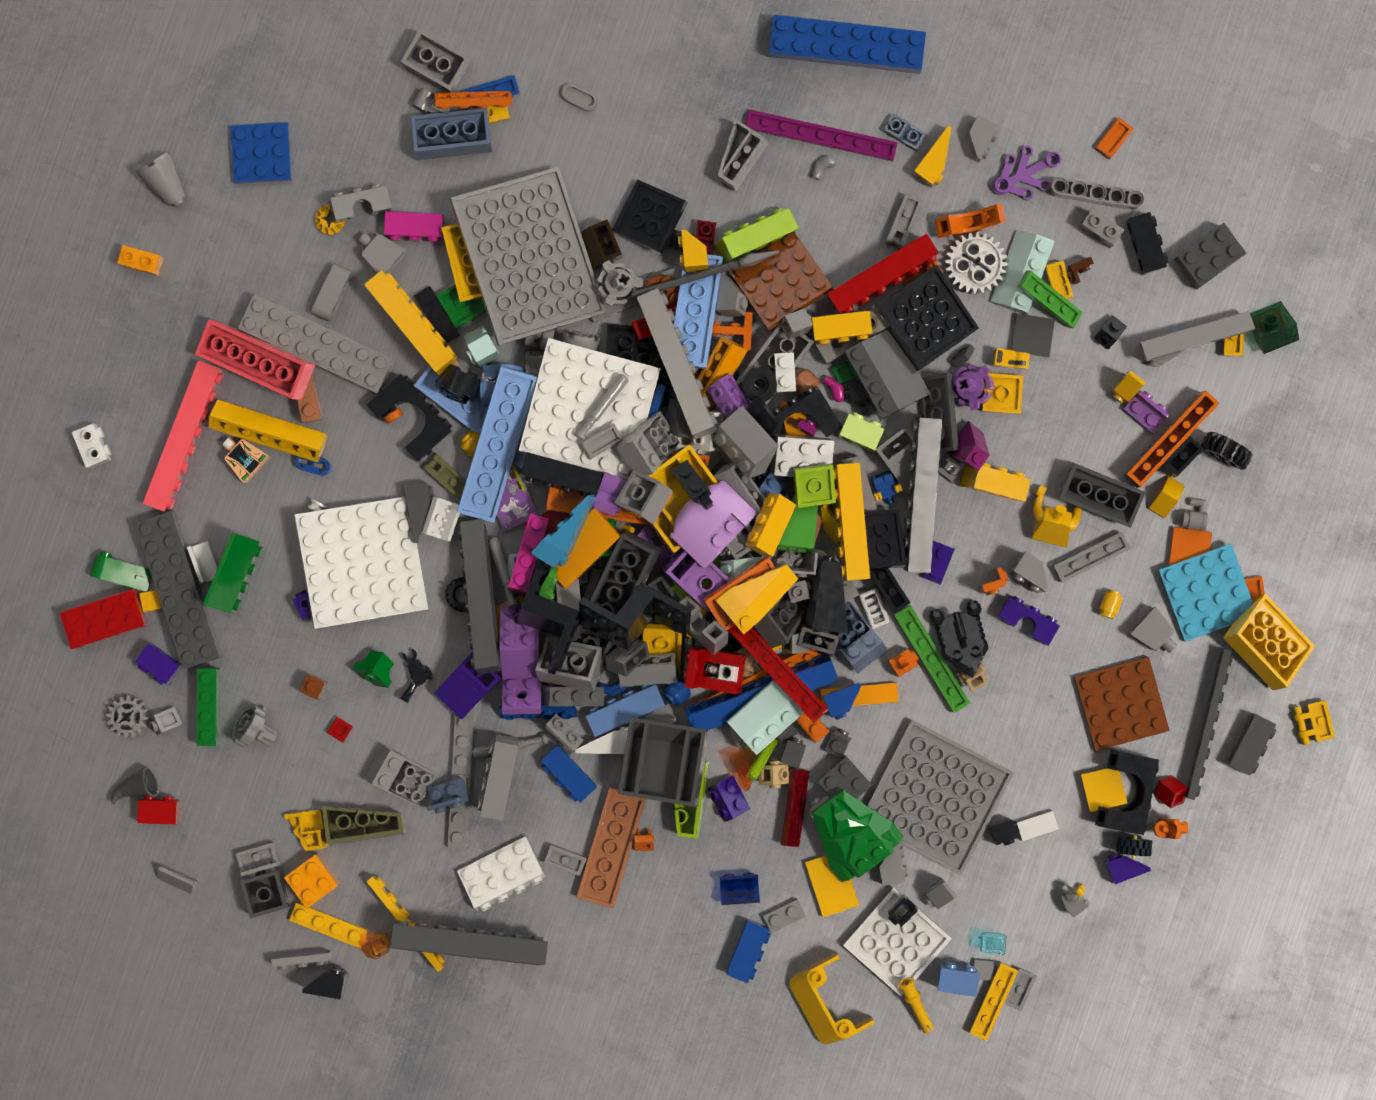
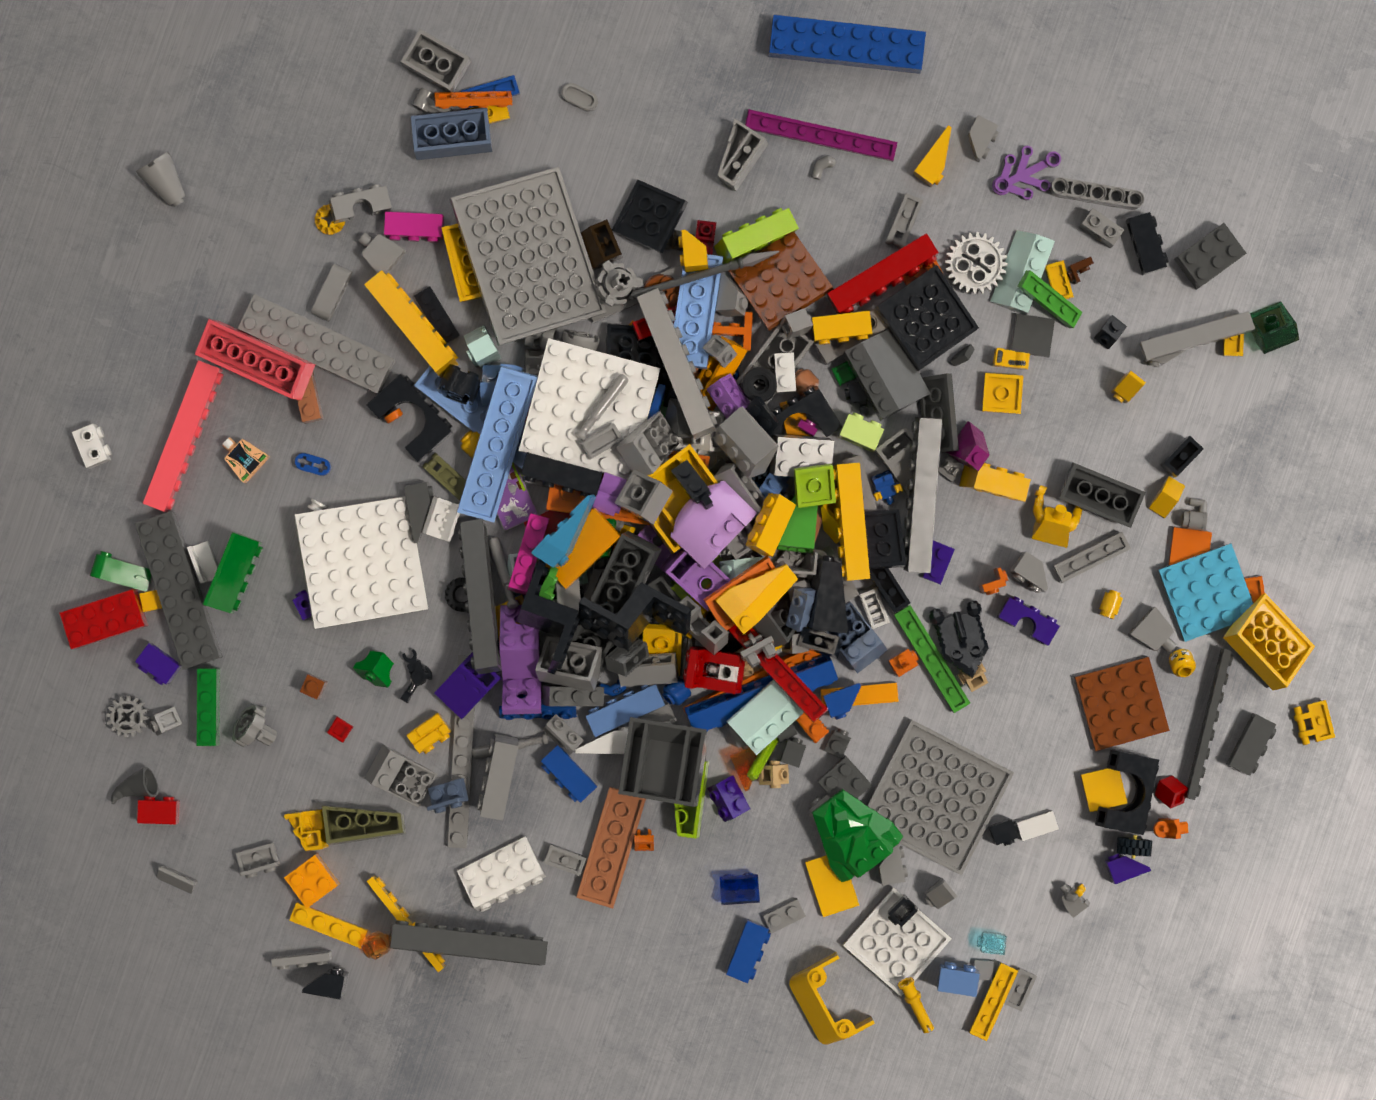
light orange brick [117,245,163,276] -> none
yellow brick [208,399,327,463] -> none
blue plate [230,122,292,184] -> none
dark grey brick [240,869,291,918] -> none
green plate [437,284,486,329] -> none
dark red plate [781,769,810,847] -> none
dark pink arm [823,376,845,402] -> none
sand blue slope [883,113,927,152] -> none
orange arch [935,204,1006,238] -> none
medium lavender piece [952,364,995,410] -> none
orange tile [1095,117,1134,160] -> none
medium lavender bracket [1123,391,1169,434] -> none
orange brick [1124,390,1220,488] -> none
black gear [1201,432,1253,470] -> none
none -> yellow brick [406,712,452,754]
none -> light grey bracket [703,334,737,368]
none -> light grey hips [740,633,777,668]
none -> sand blue bracket [786,588,816,632]
none -> yellow head [1169,649,1196,677]

